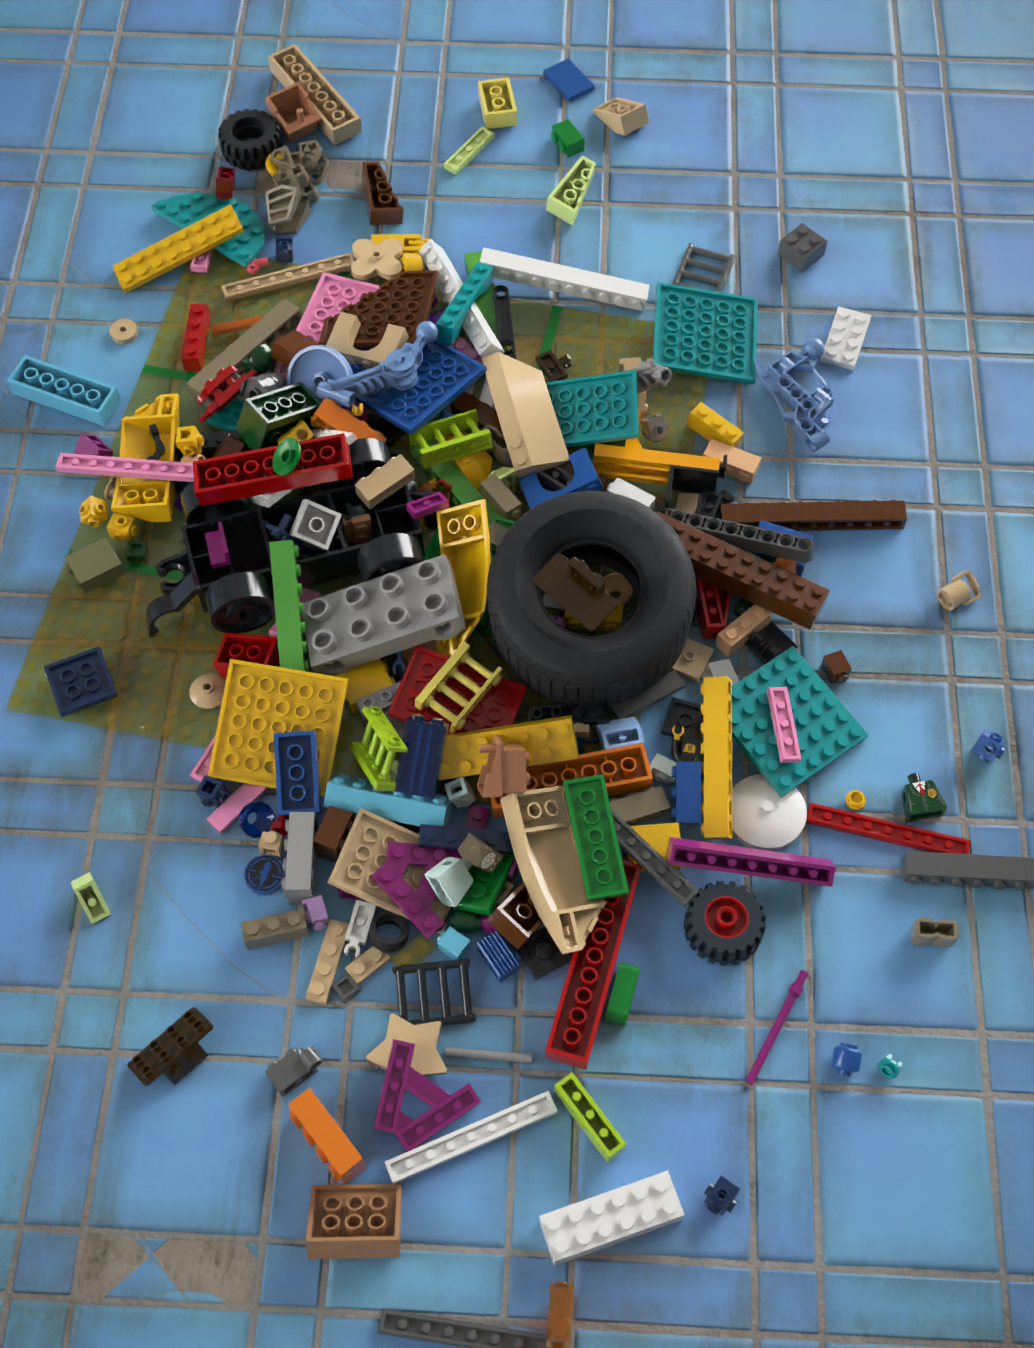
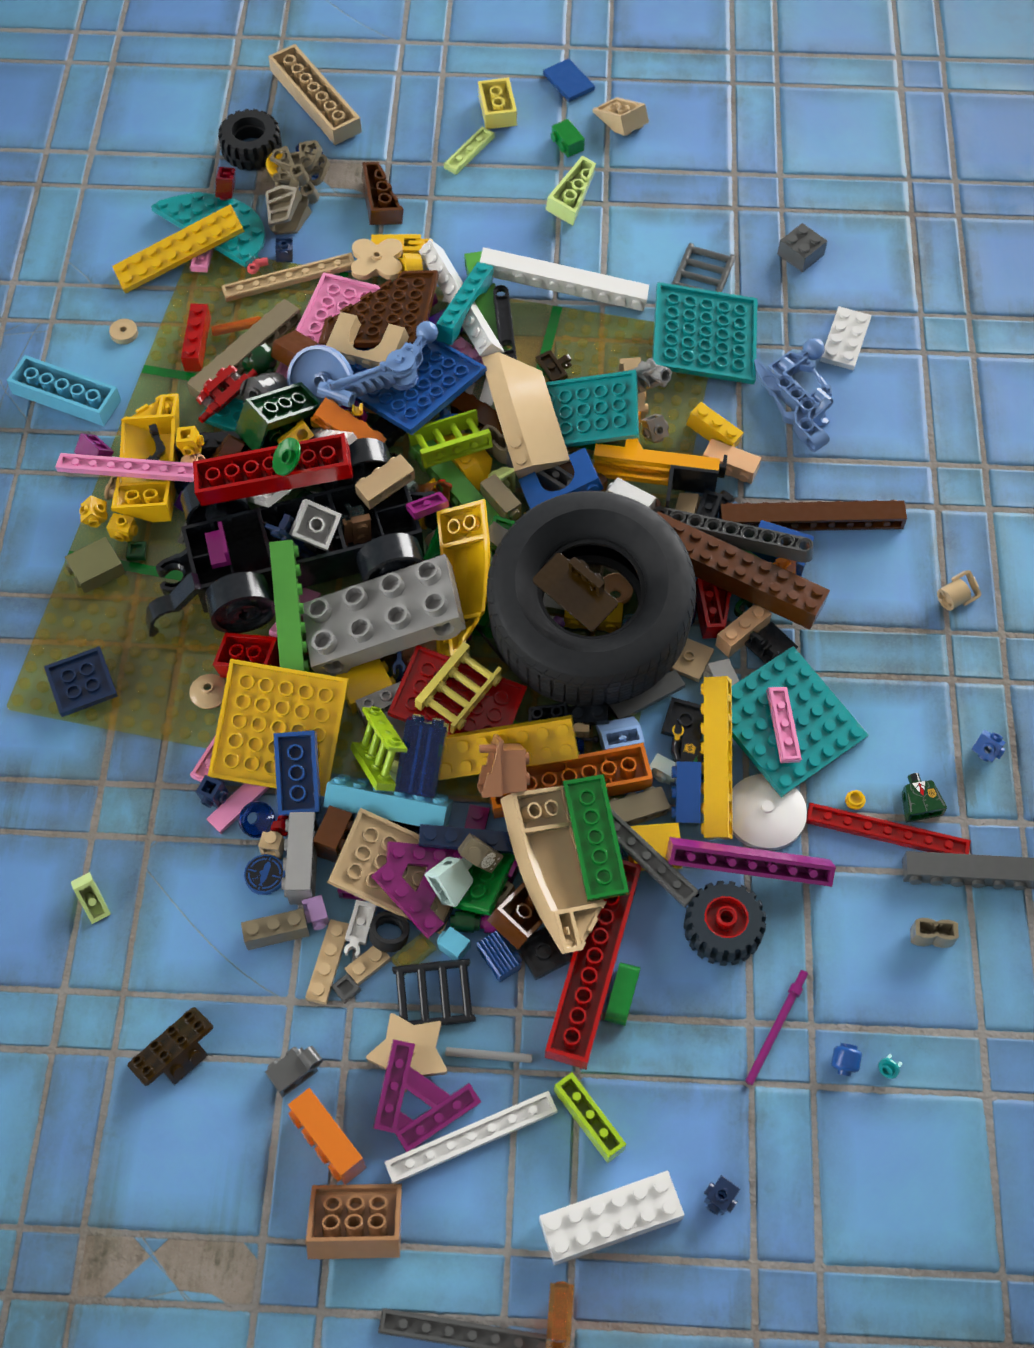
nougat piece [265,82,322,143] -> none
light aqua brick [445,777,476,808] -> none
reddish brown brick [821,650,852,684] -> none

